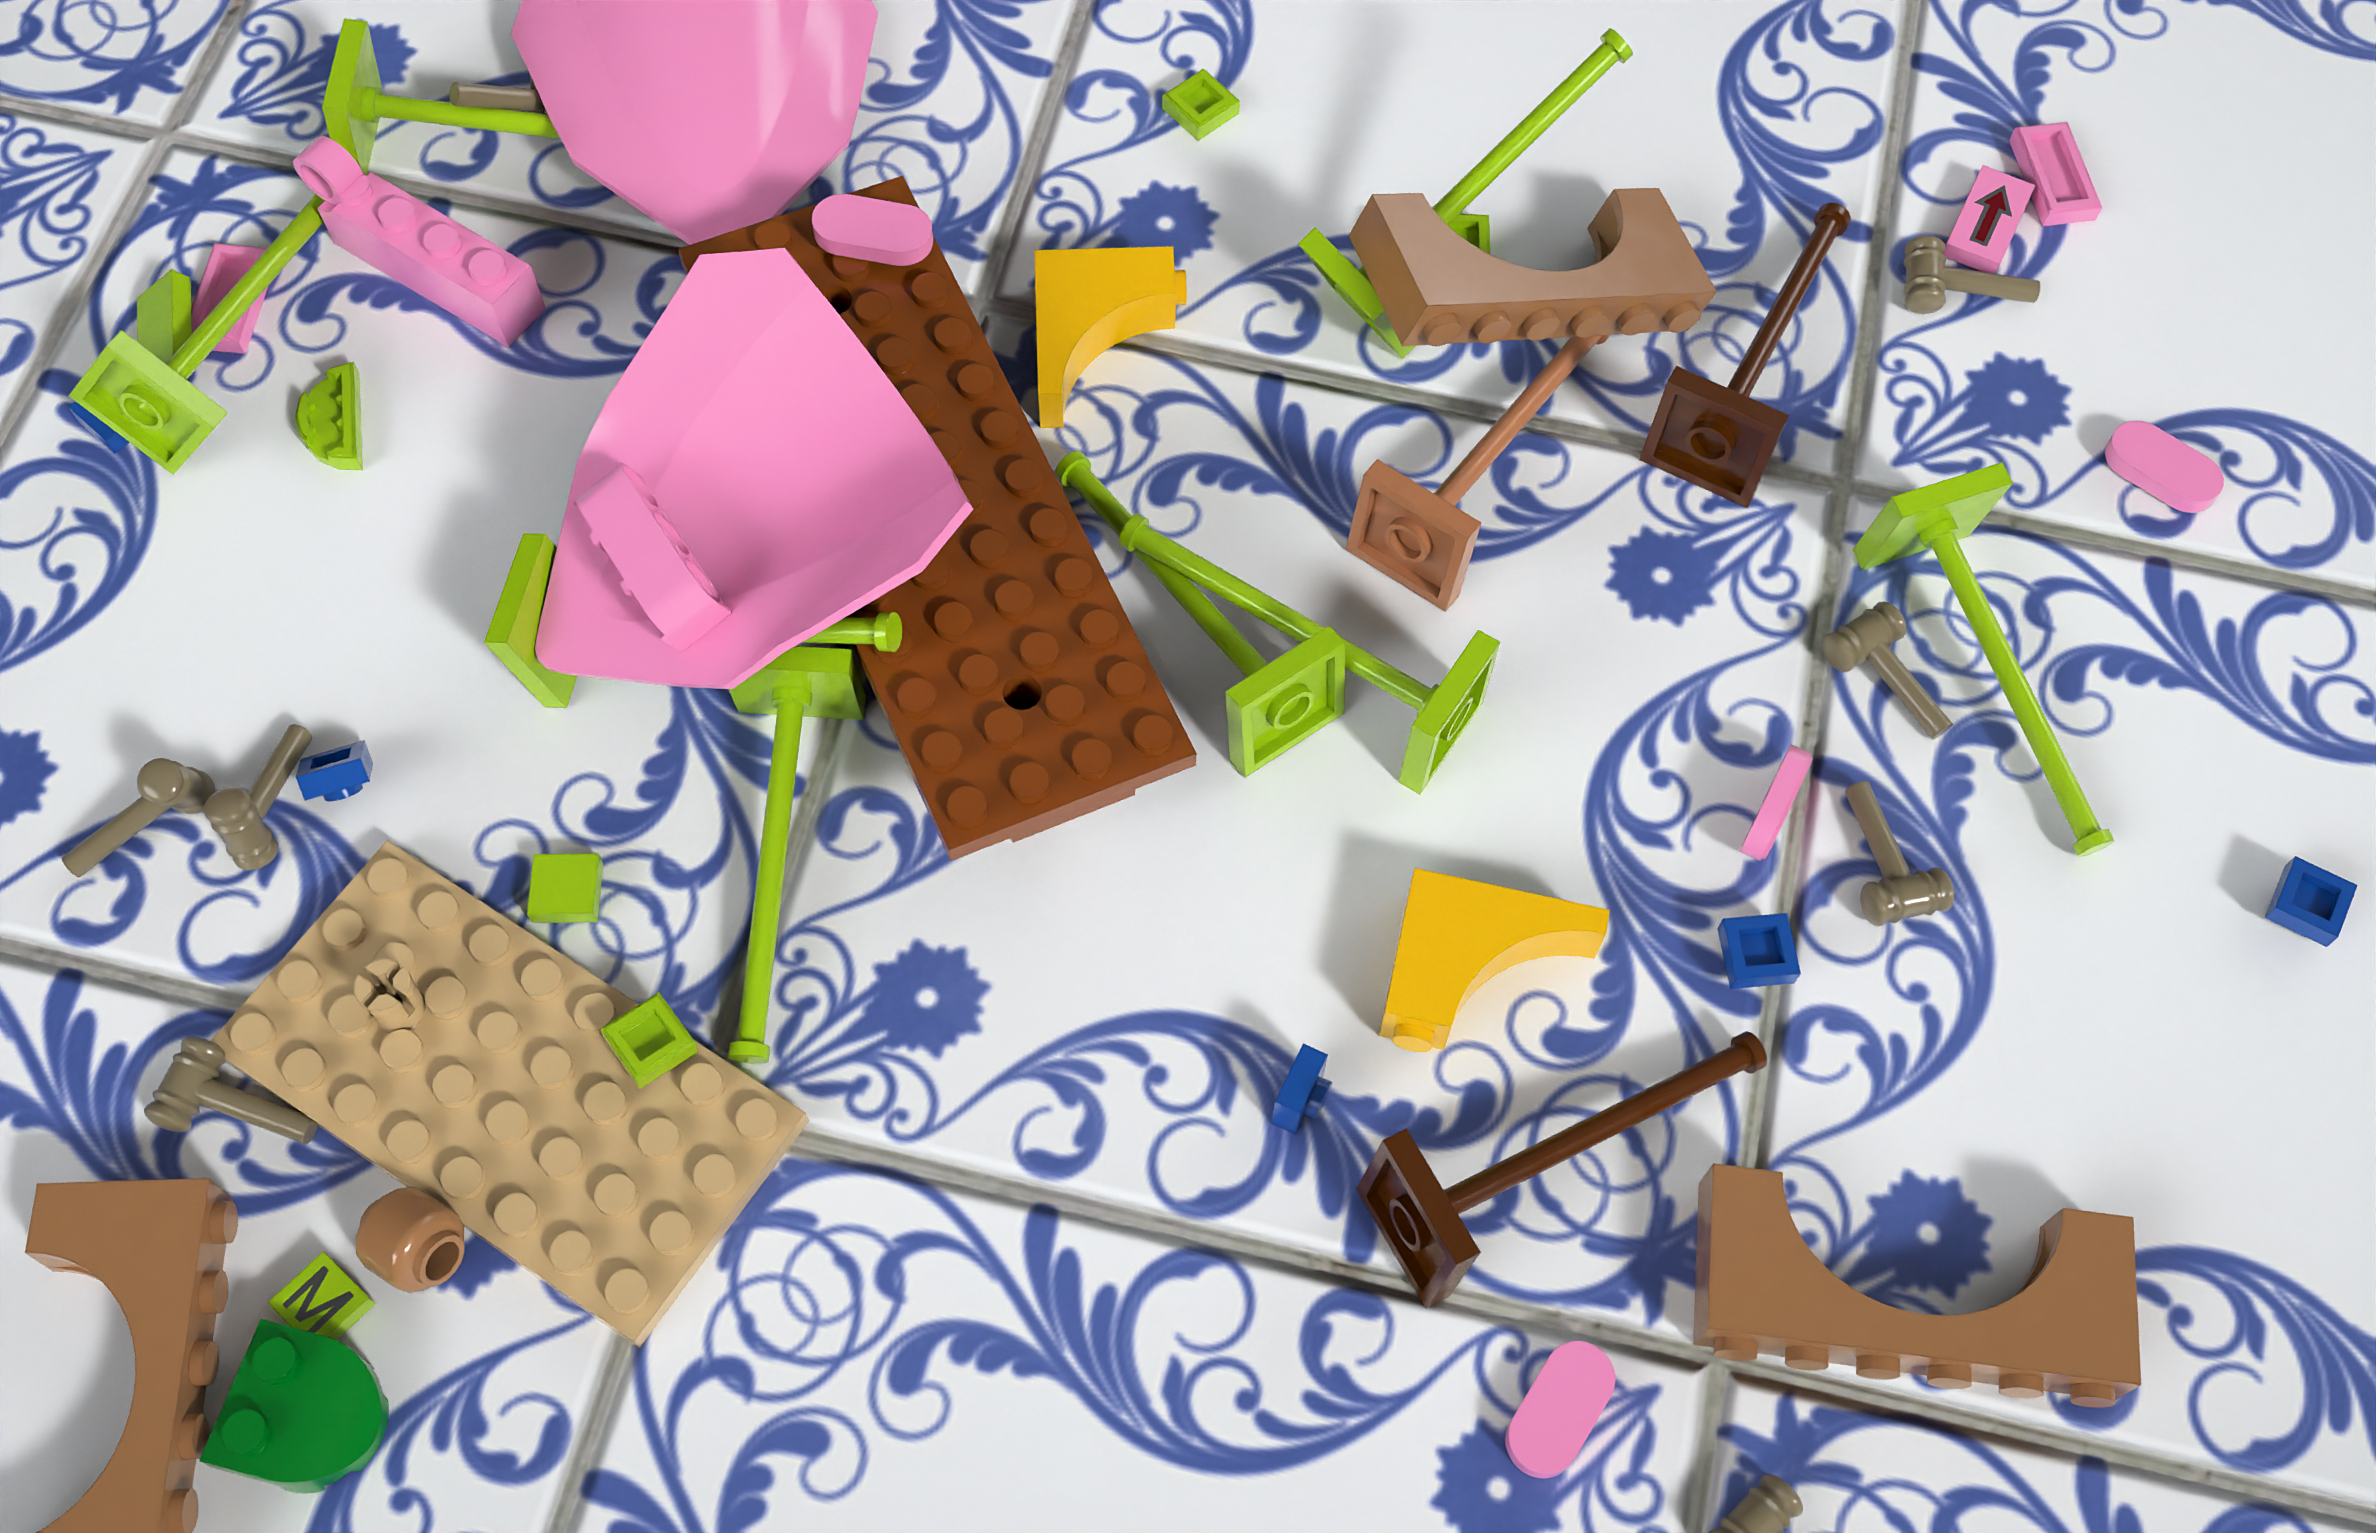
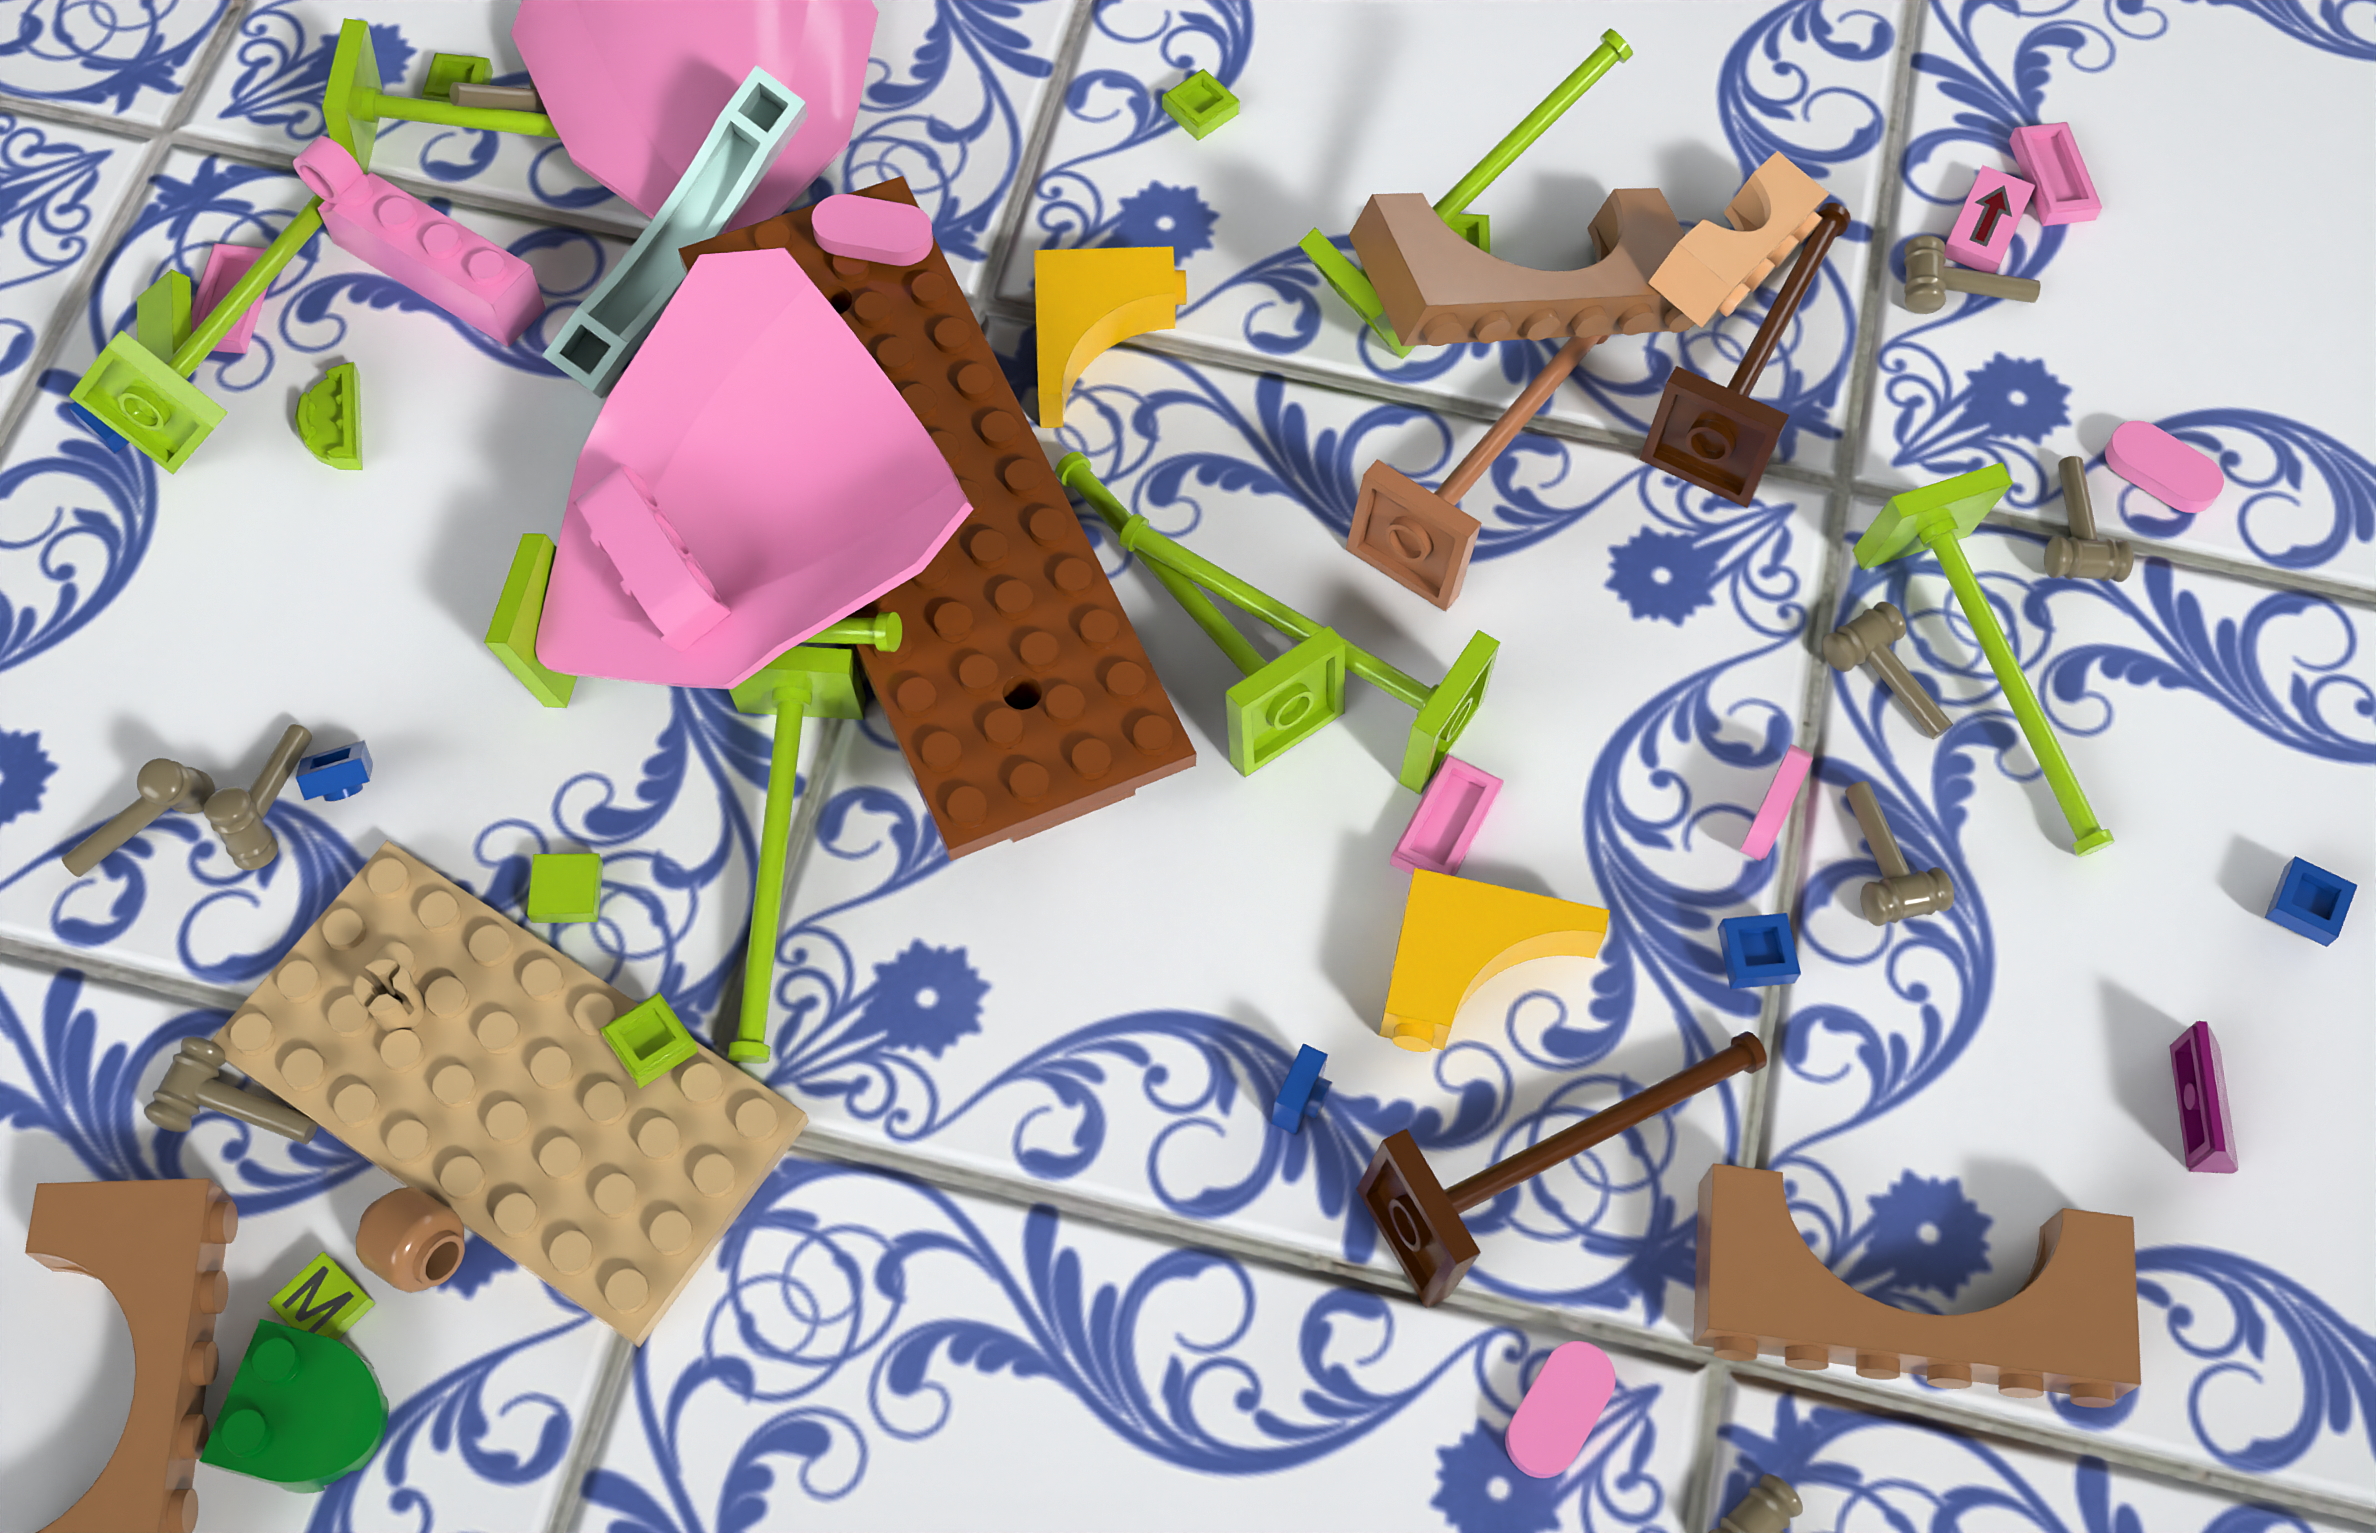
none -> lime tile [422,53,493,103]
none -> light aqua arch [542,65,808,398]
none -> bright pink tile [1390,753,1504,876]
none -> light nougat arch [1648,150,1830,328]
none -> dark tan piece [2044,456,2134,582]
none -> magenta slope [2169,1021,2238,1174]

